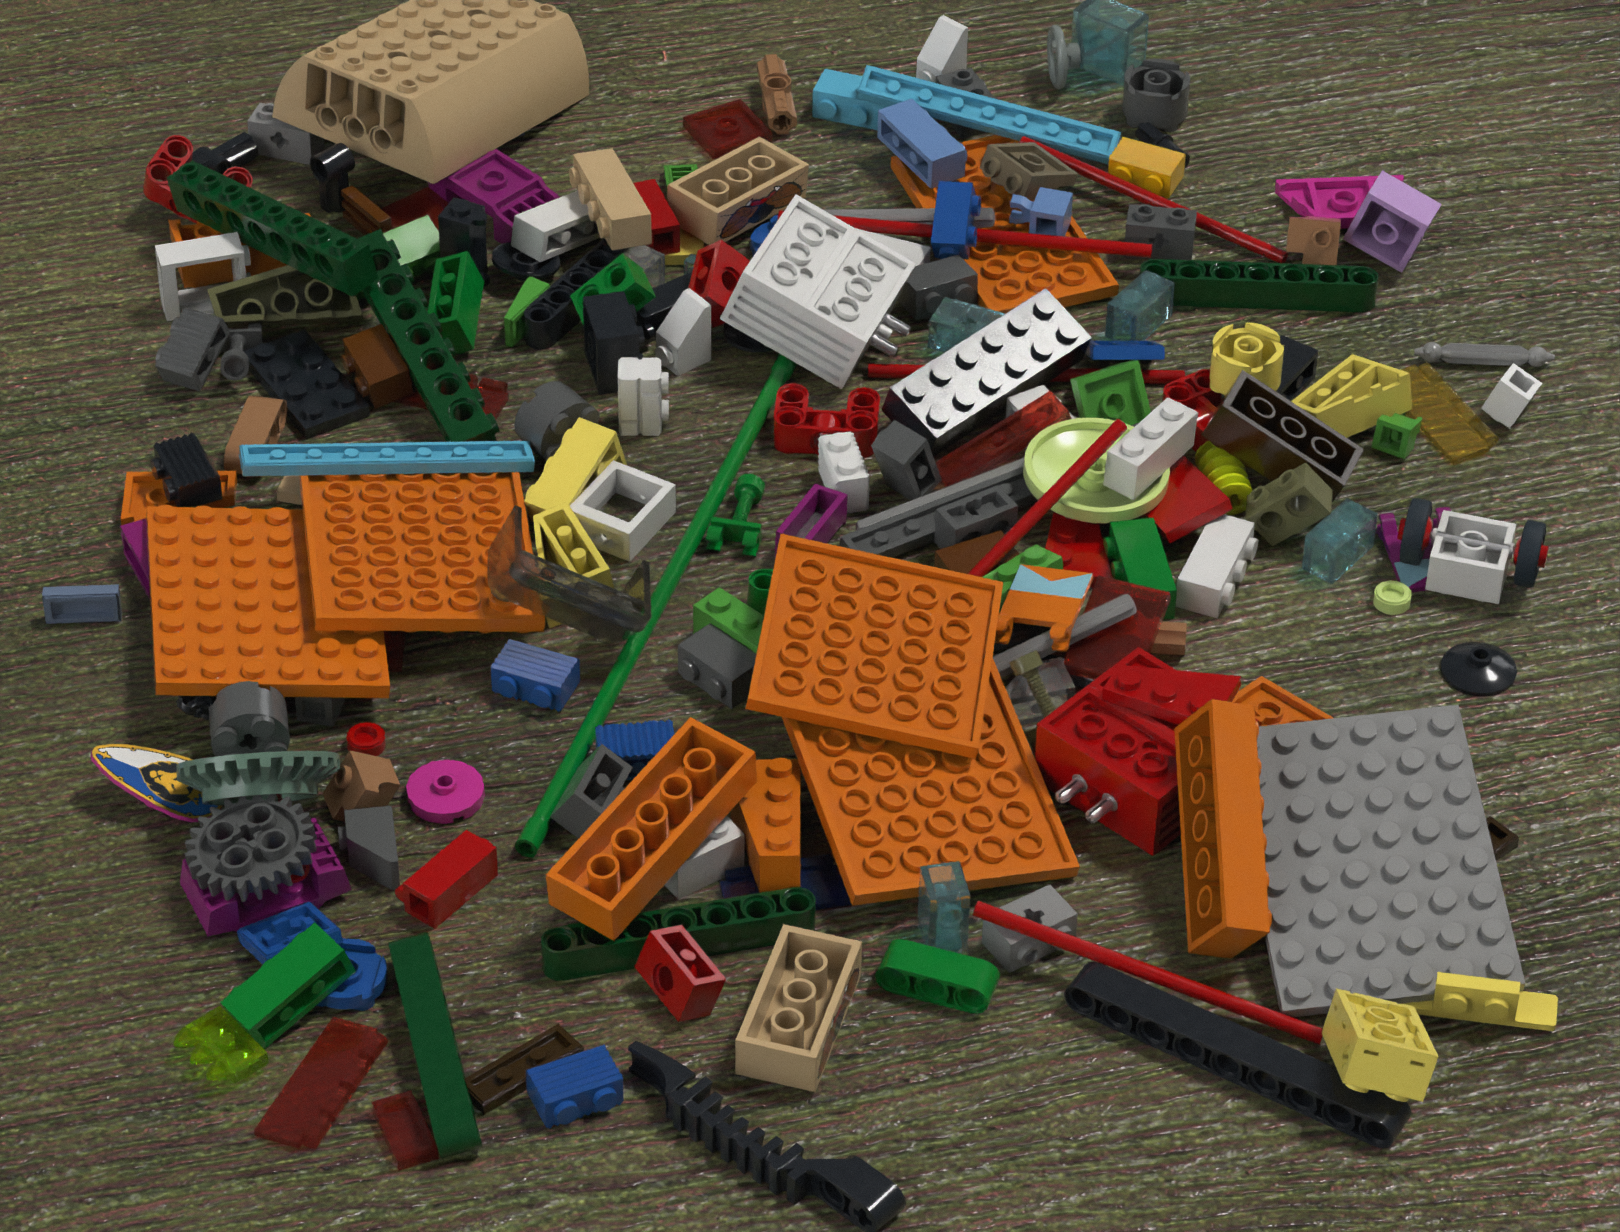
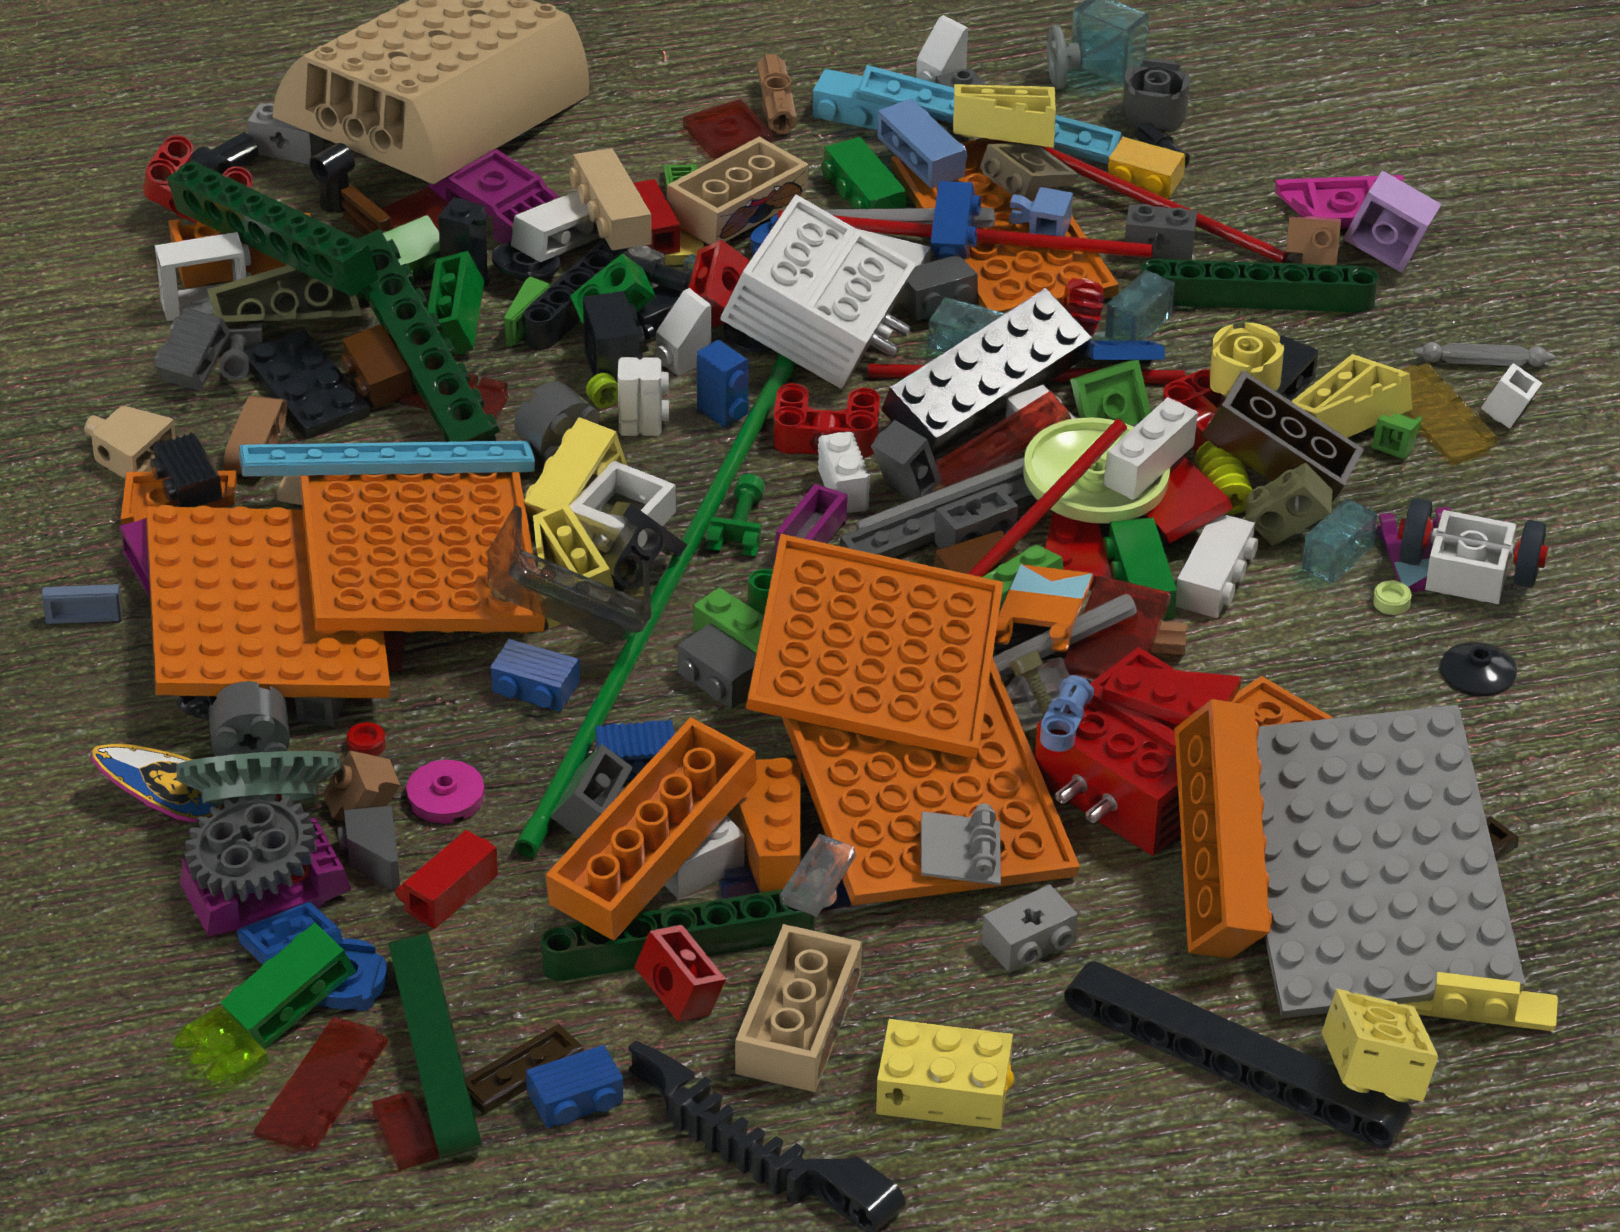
green beam [875,939,1000,1014] -> none
clear light blue brick [918,861,970,953] -> none
red piece [973,901,1323,1045] -> none
none -> tan torso [84,406,176,480]
none -> lime bush [586,373,618,409]
none -> black tile [603,501,687,587]
none -> black axle [624,252,690,292]
none -> blue brick [697,340,750,427]
none -> clear tile [780,834,857,916]
none -> green brick [821,137,906,209]
none -> light yellow piece [876,1019,1014,1130]
none -> light grey hinge [921,803,1001,885]
none -> light yellow wedge [953,84,1056,148]
none -> medium blue connector [1040,675,1094,752]
none -> red gear [1061,278,1104,336]

